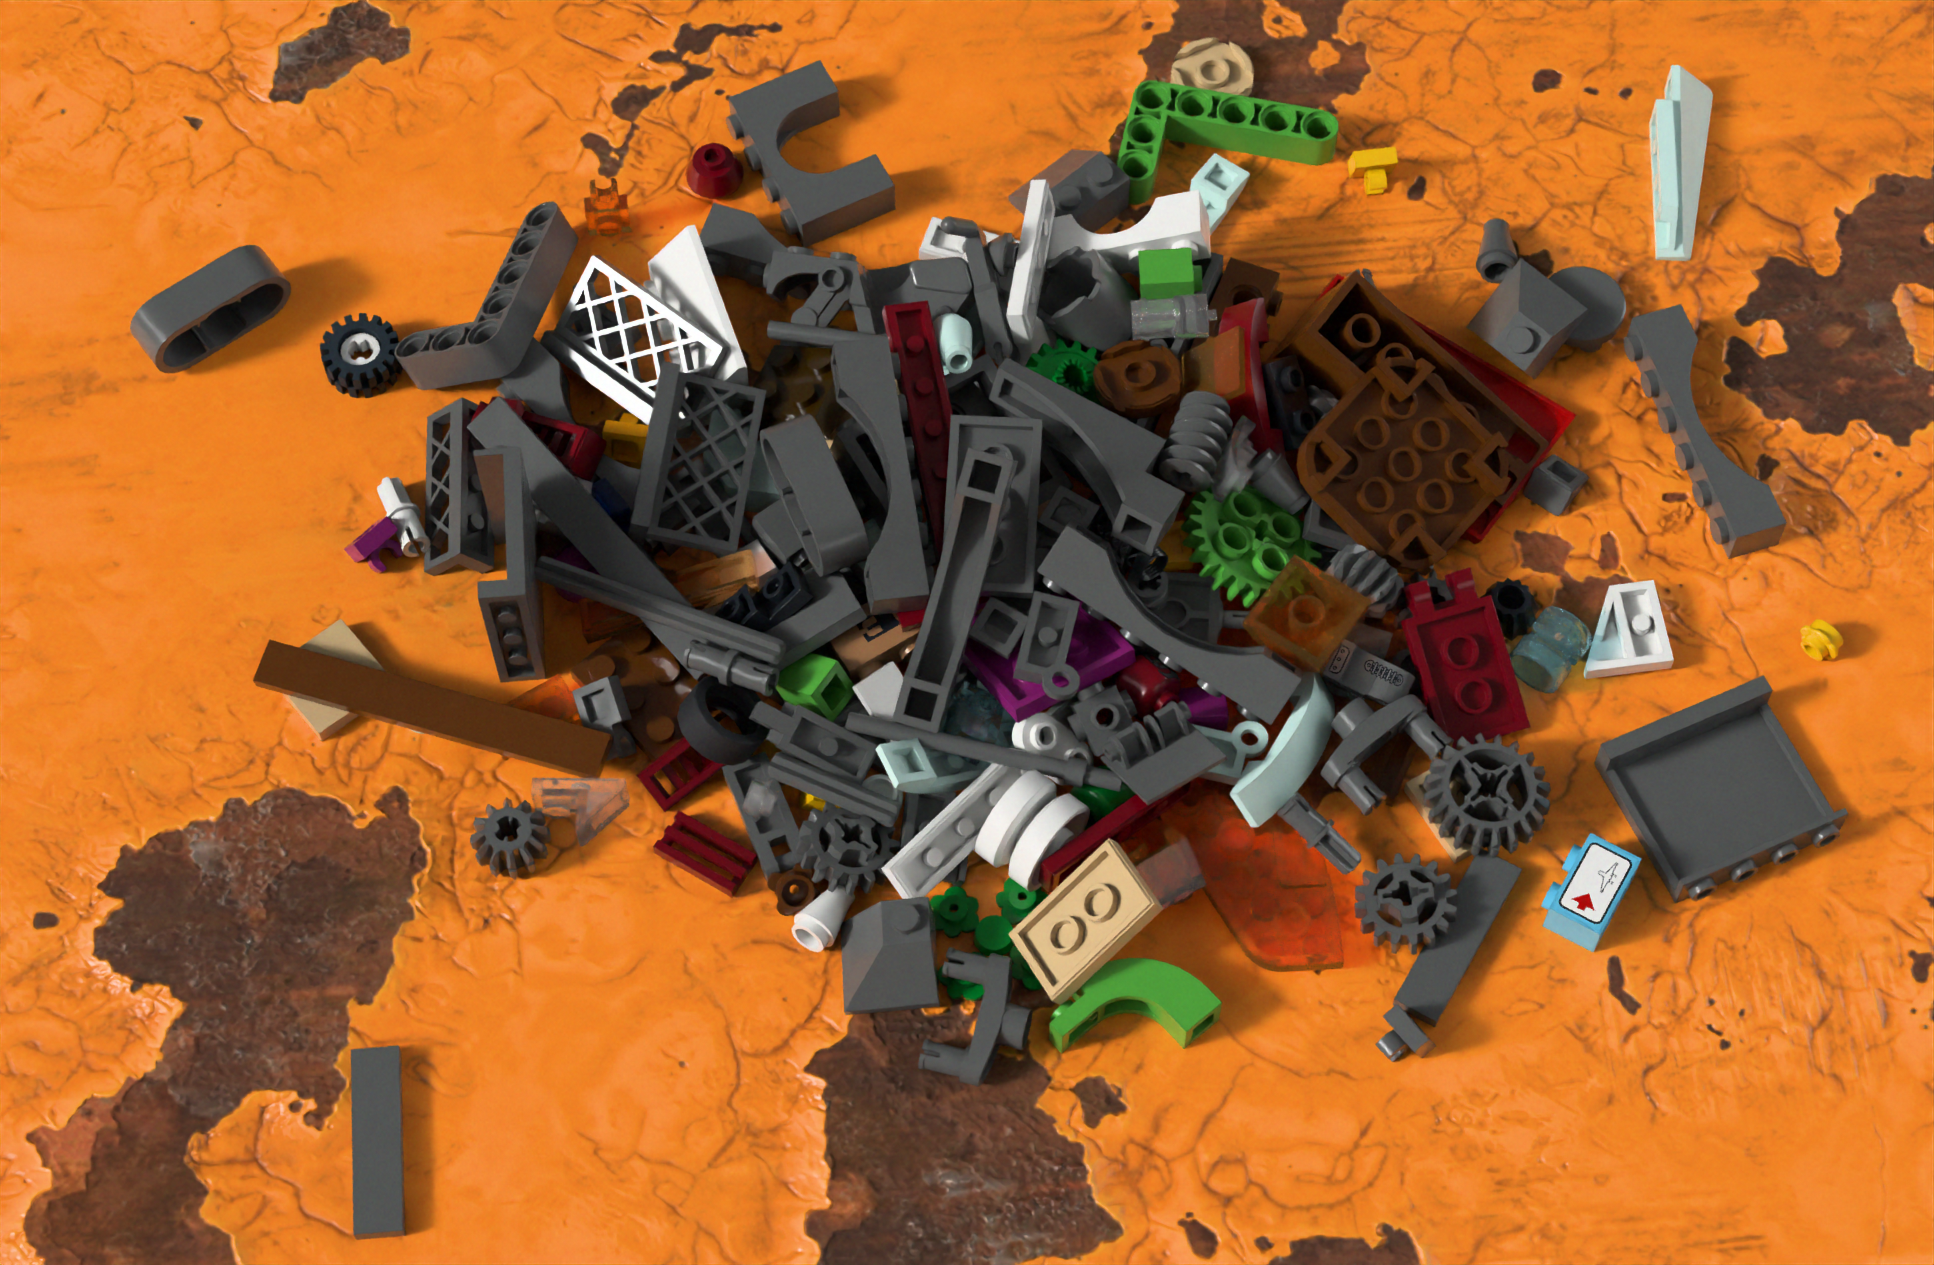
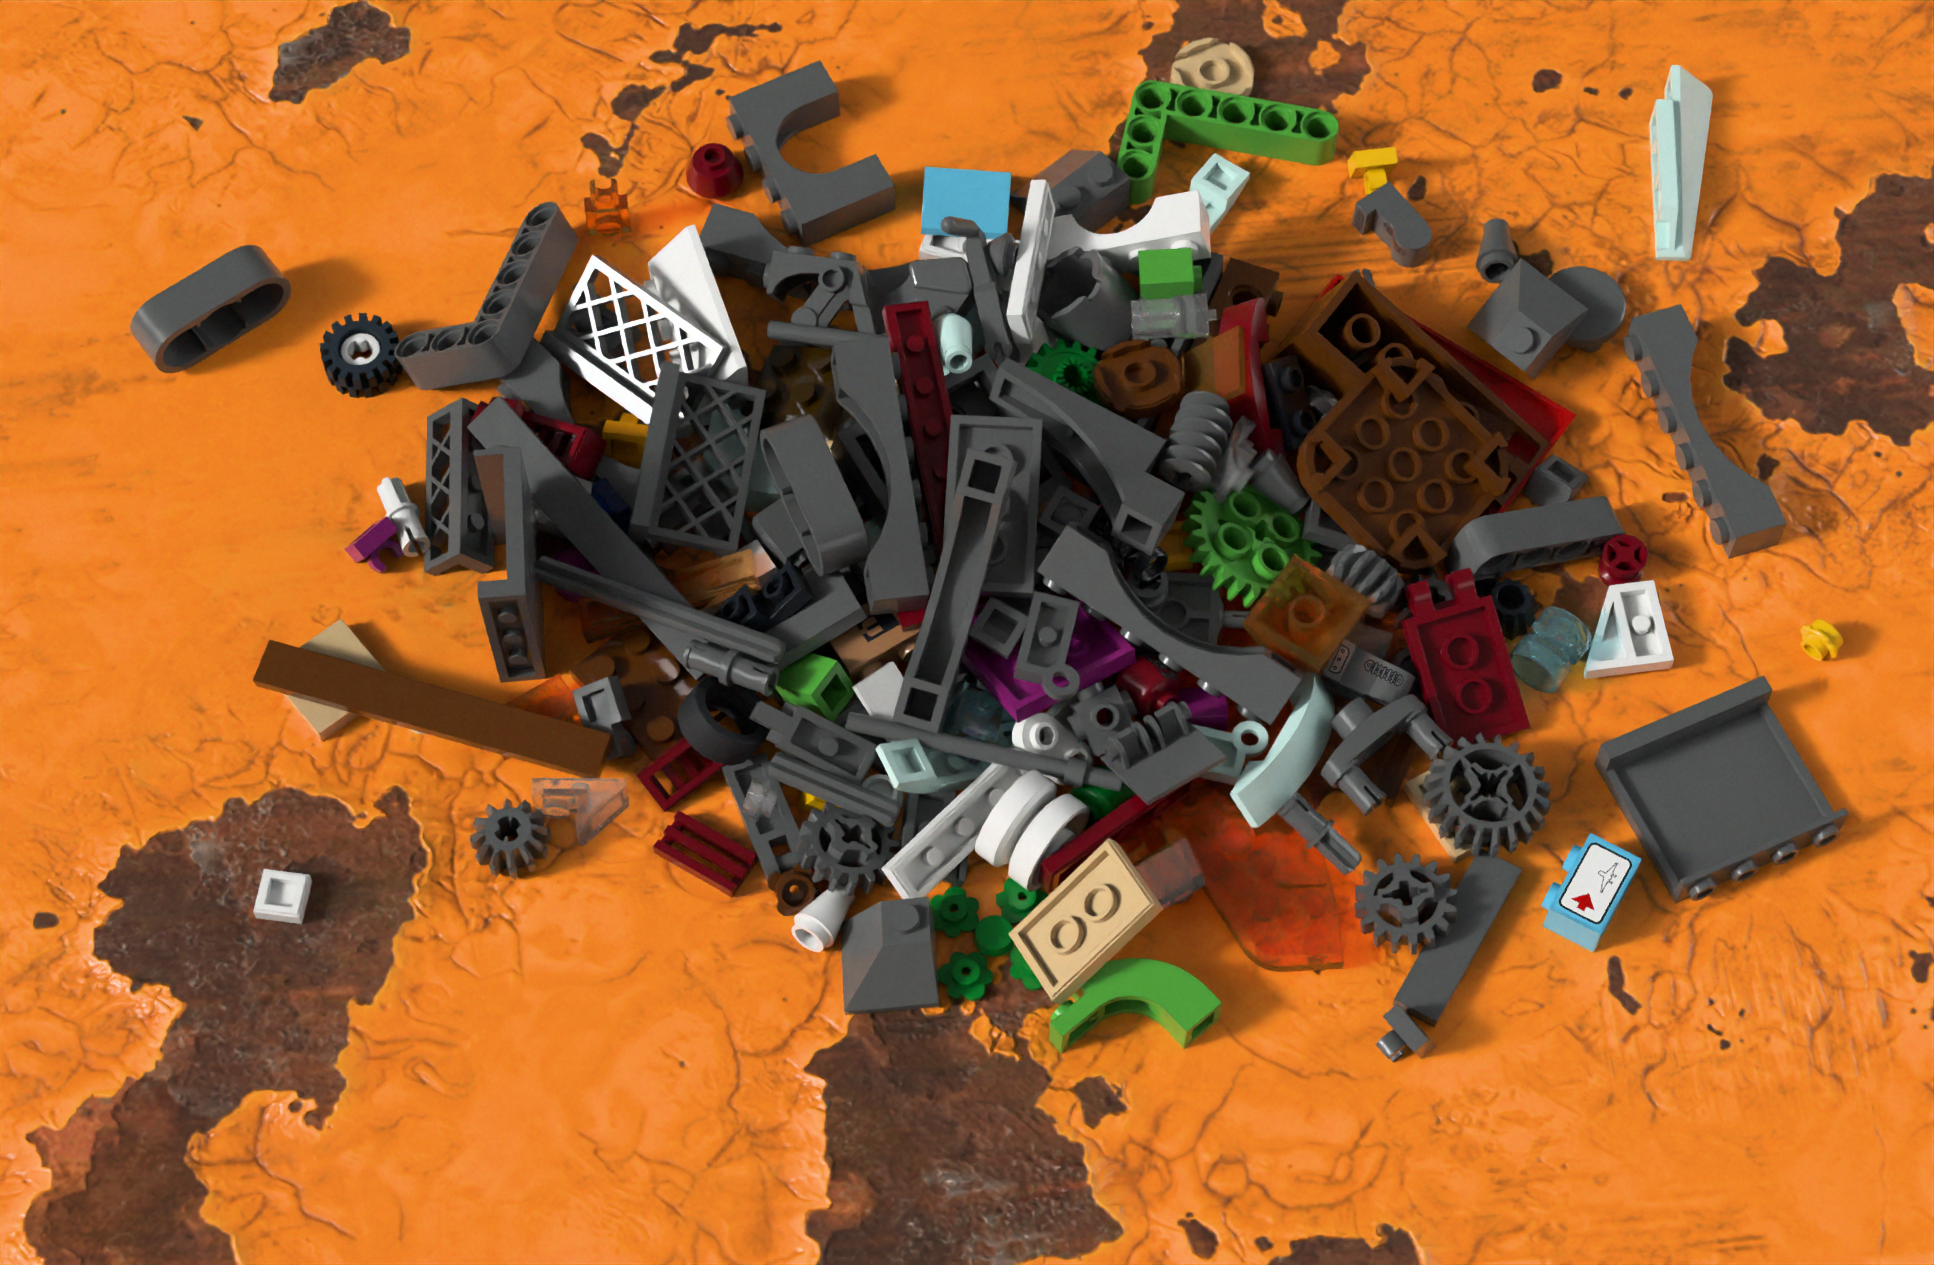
dark grey tile [351,1045,405,1240] -> none
dark grey connector [918,947,1033,1087] -> none
none -> white tile [253,869,312,924]
none -> medium azure slope [921,167,1011,239]
none -> dark grey leg [1352,182,1432,268]
none -> dark grey beam [1442,496,1626,597]
none -> dark red wheel [1597,534,1648,587]

